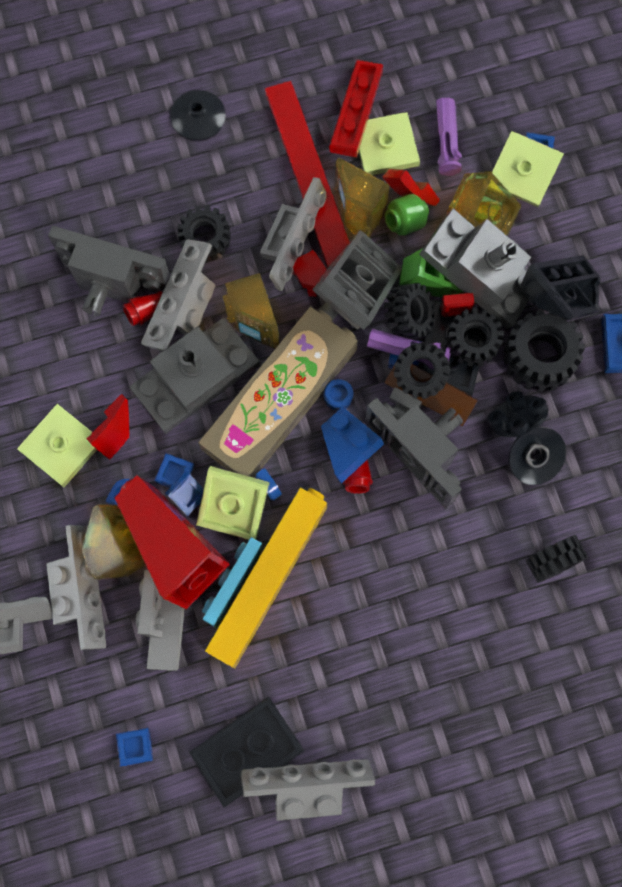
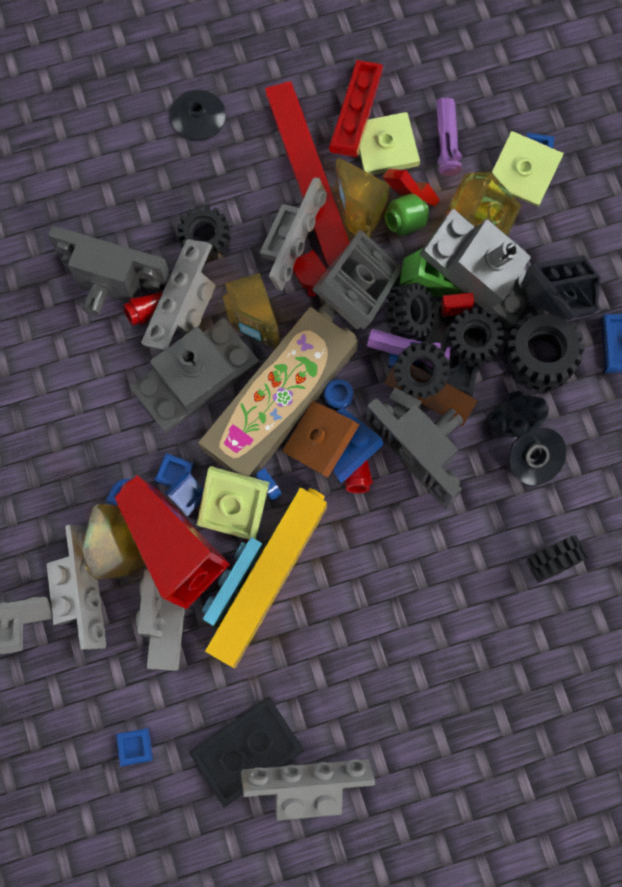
yellowish green plate [17,404,97,487] -> none
red slope [86,394,130,460] -> none
none -> dark orange plate [282,401,359,478]

